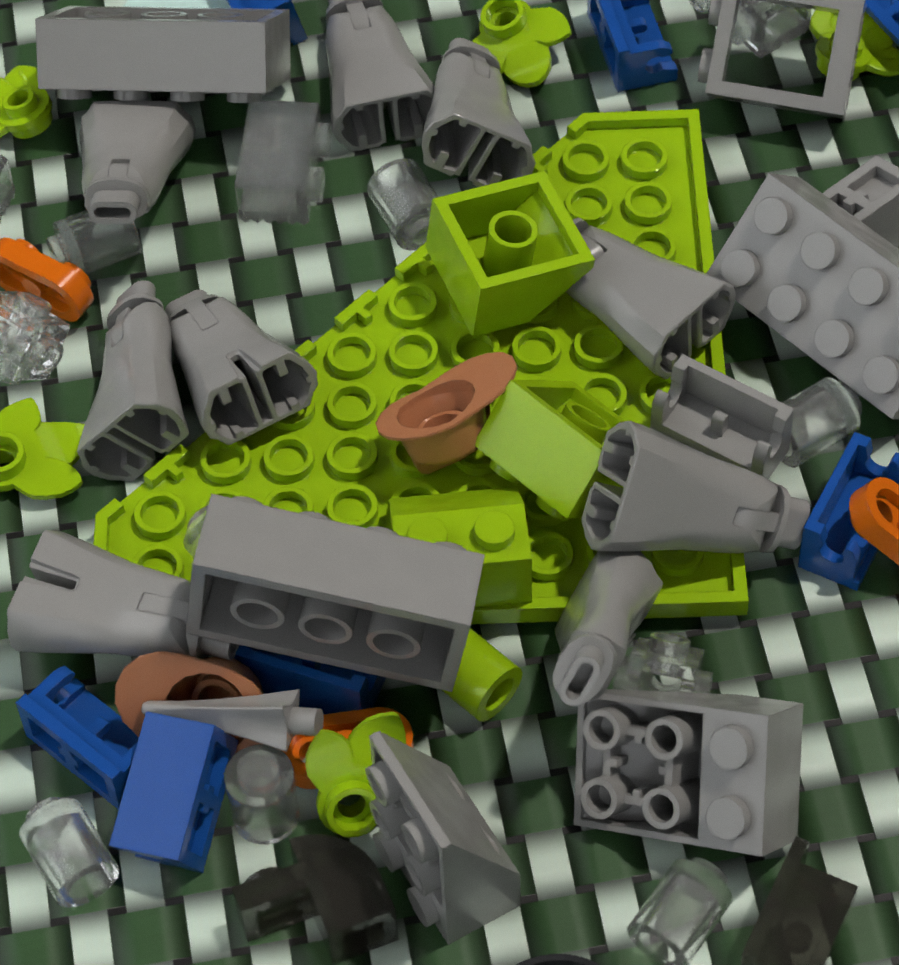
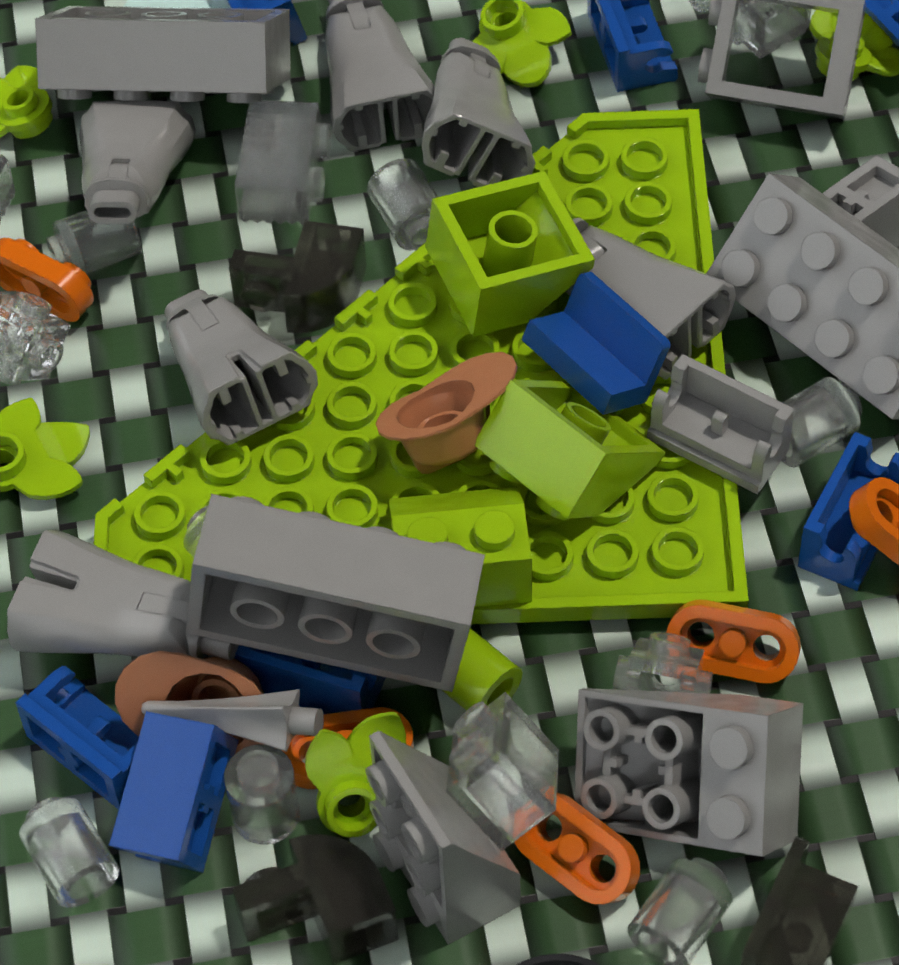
light grey piece [77,280,189,482] -> none
light grey piece [553,551,663,706] -> none
light grey piece [582,421,810,553] -> none
none -> clear smoke brick [229,220,367,333]
none -> clear brick [446,692,559,851]
none -> orange plate [511,792,640,904]
none -> blue panel [521,272,671,415]
none -> orange plate [666,600,801,683]

